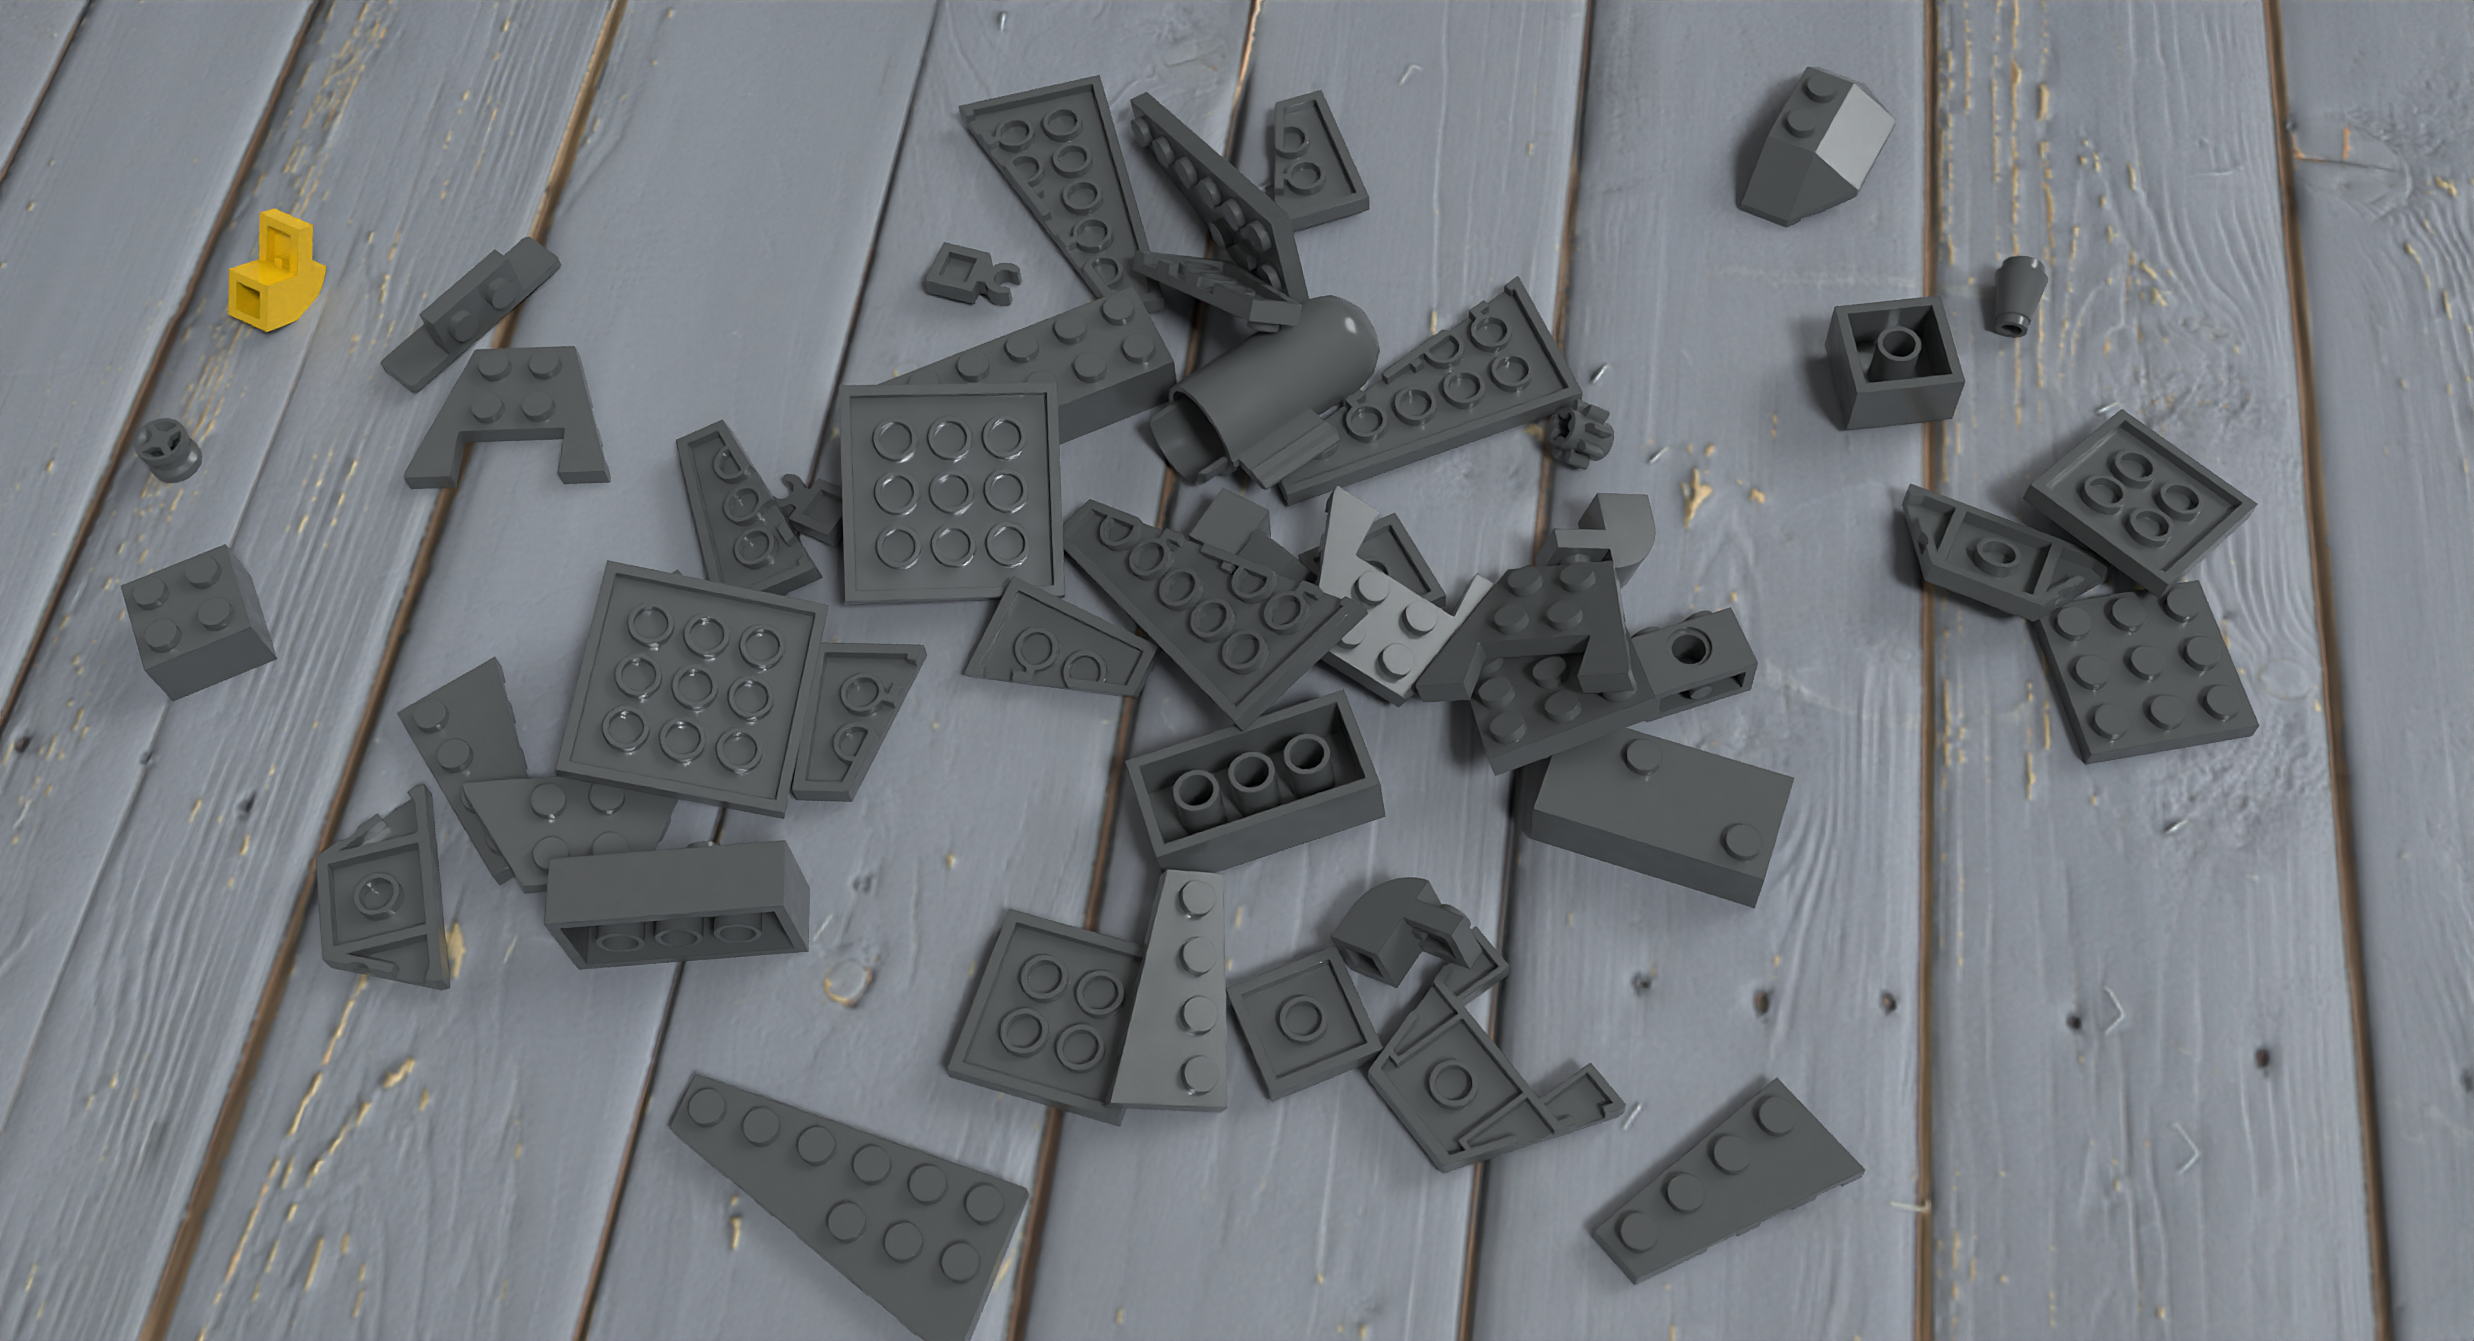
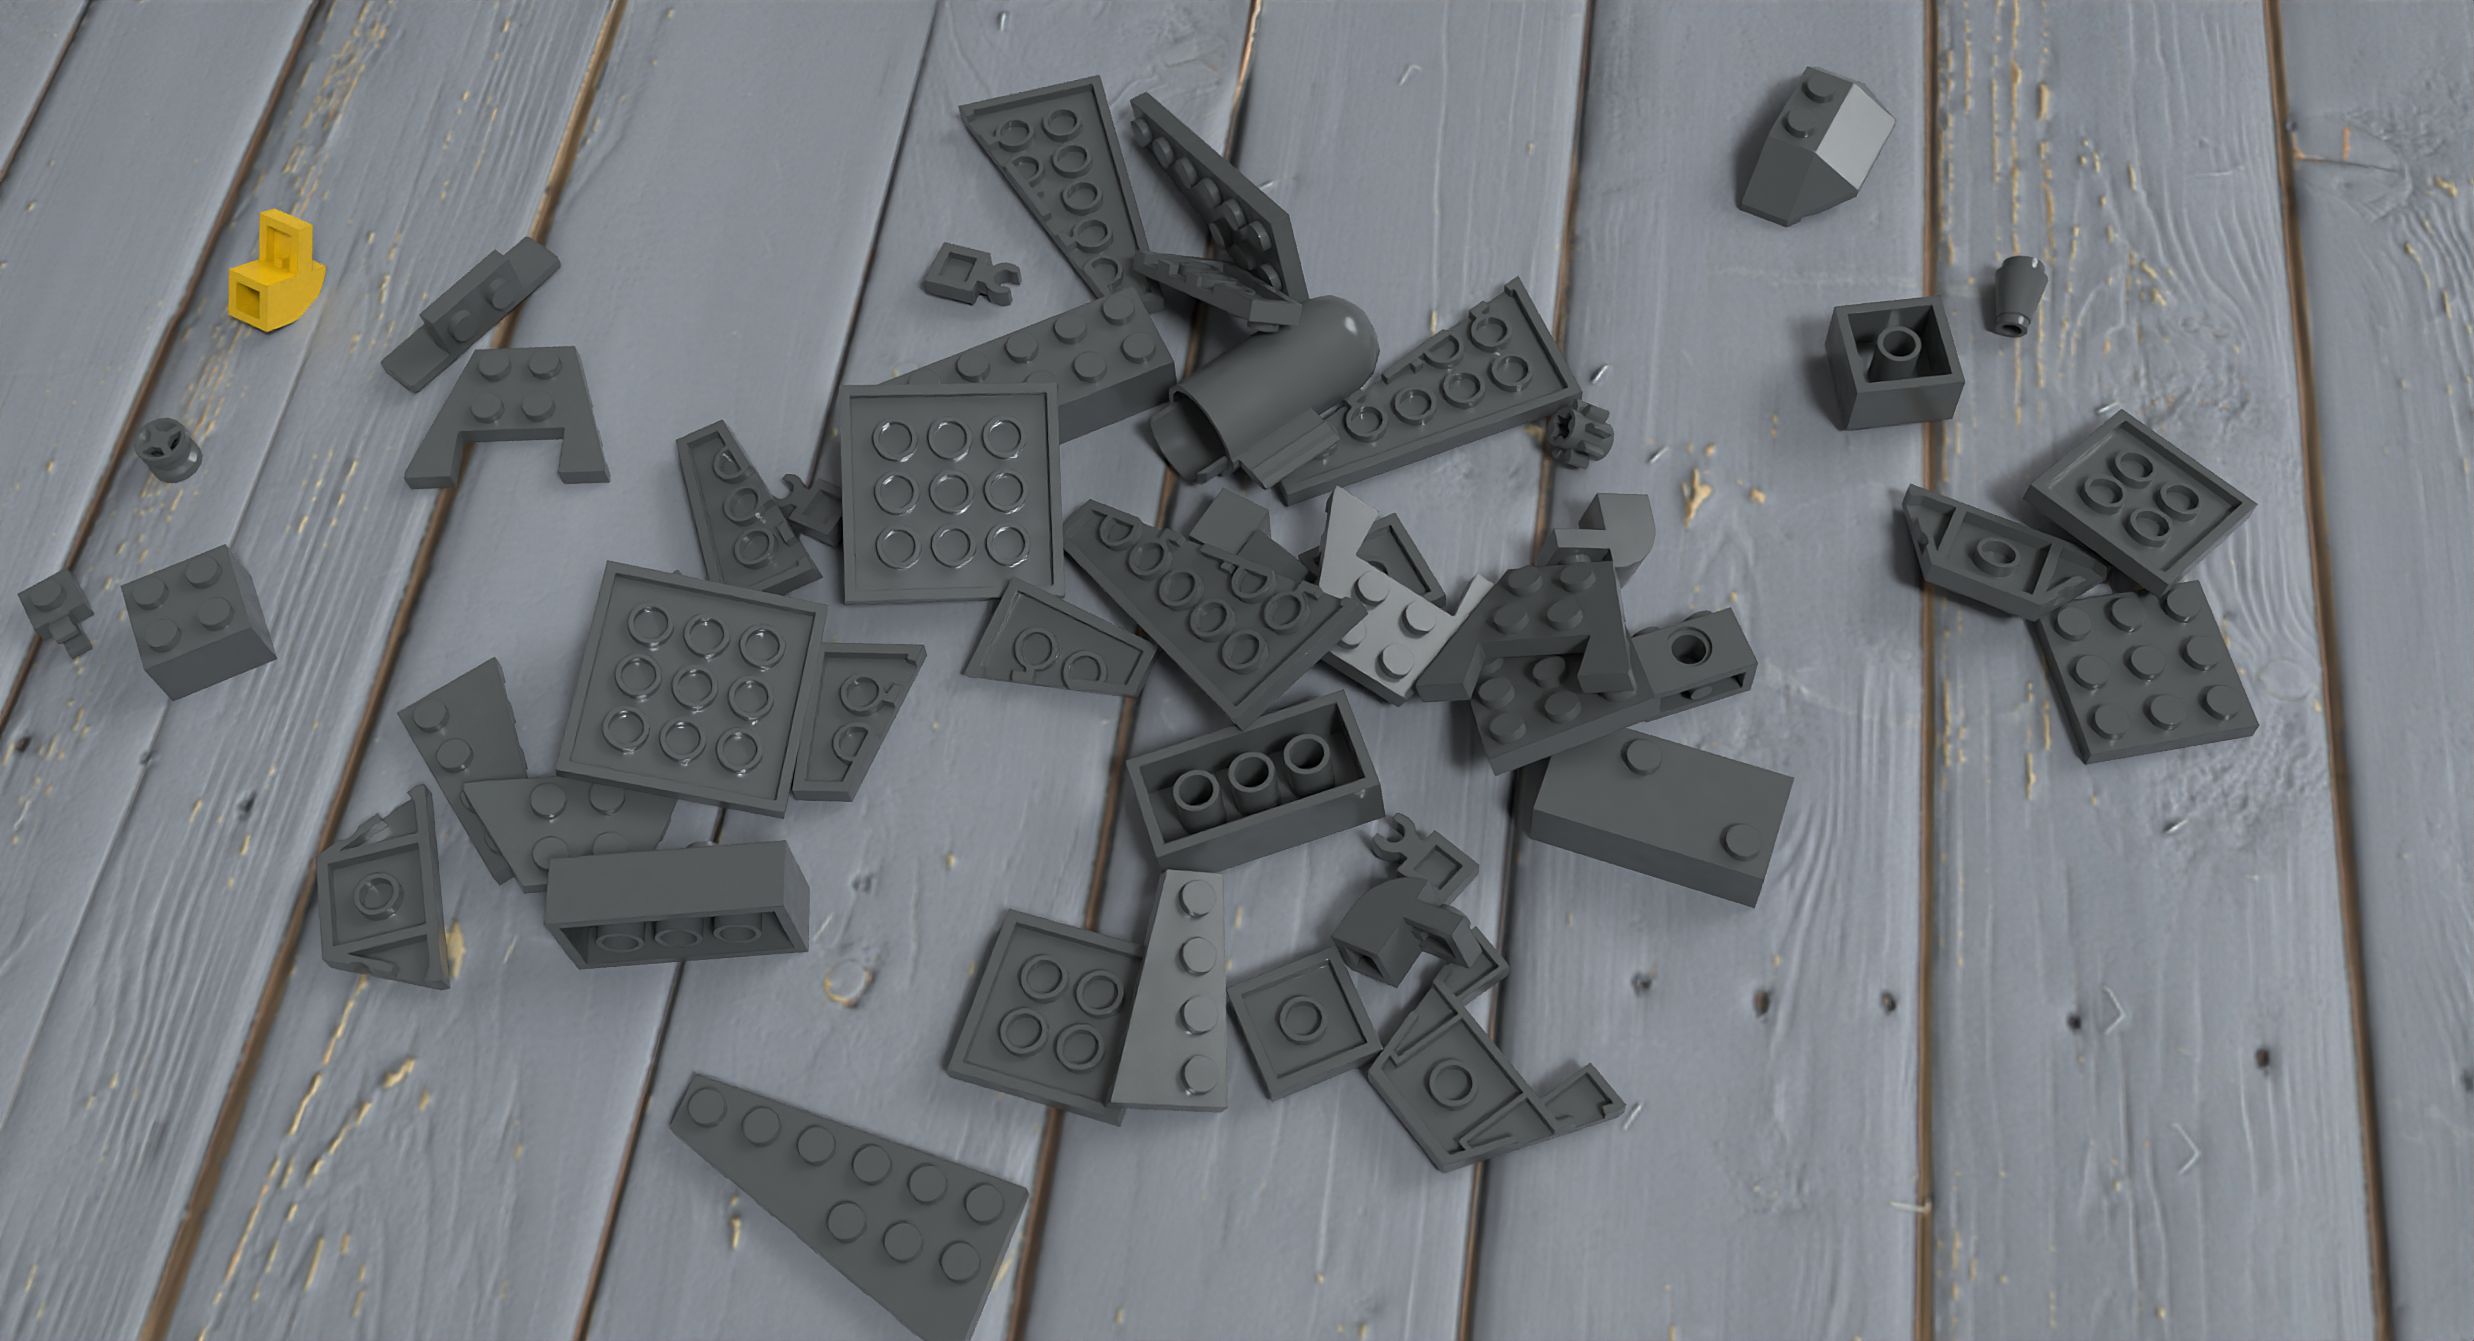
dark grey wing [1274,90,1369,232] -> none
dark grey wing [1592,1078,1865,1285] -> none
none -> dark grey plate [17,568,94,659]
none -> dark grey plate [1373,813,1479,905]

